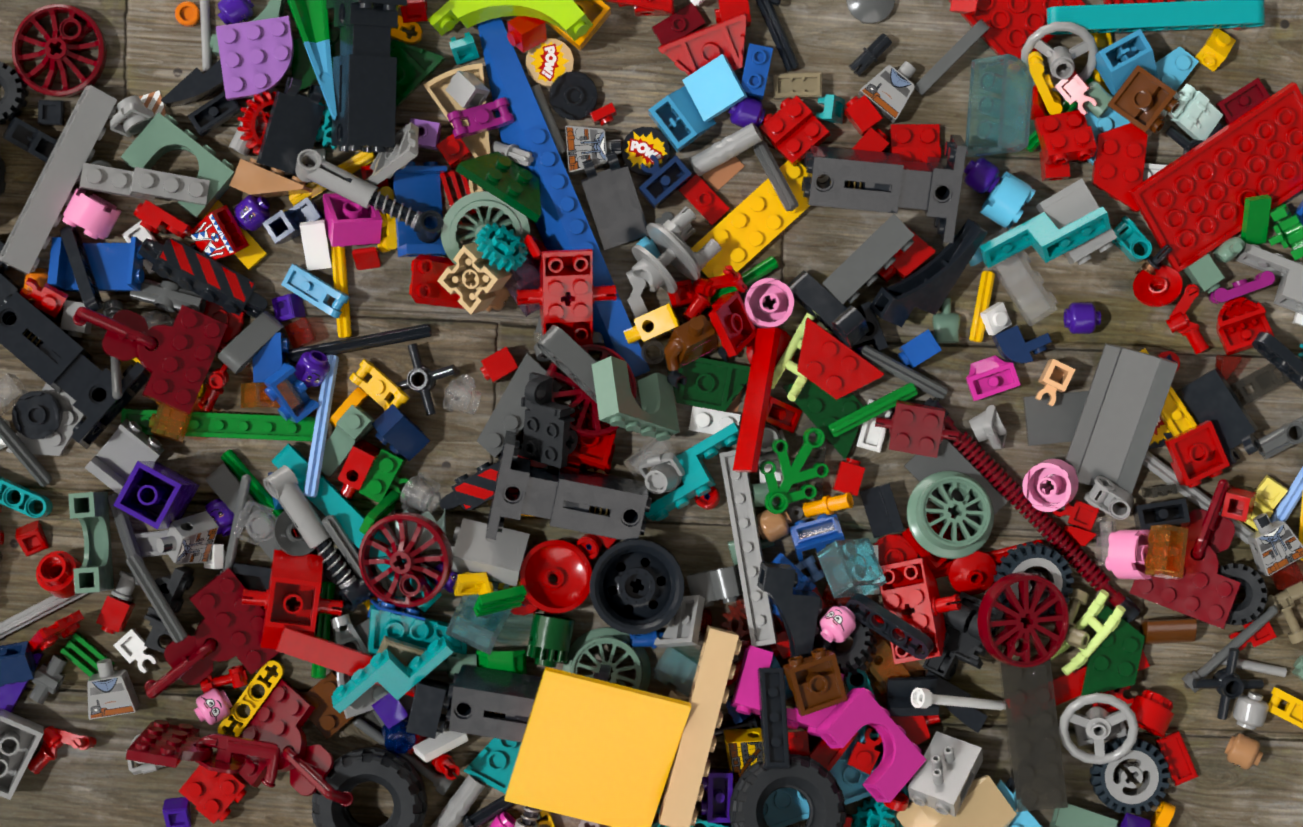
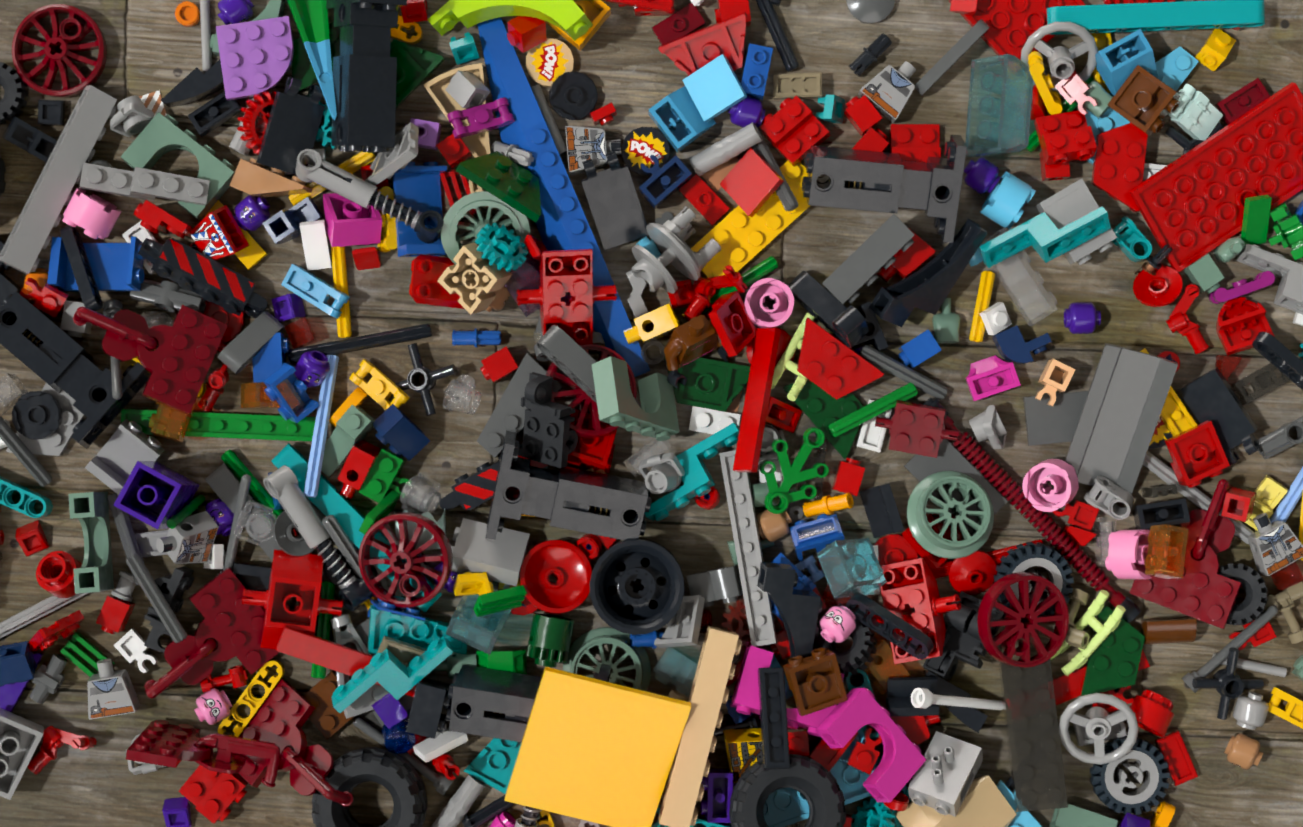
none -> green bar [167,494,205,529]
none -> blue axle [452,328,501,348]
none -> tile [720,148,784,217]

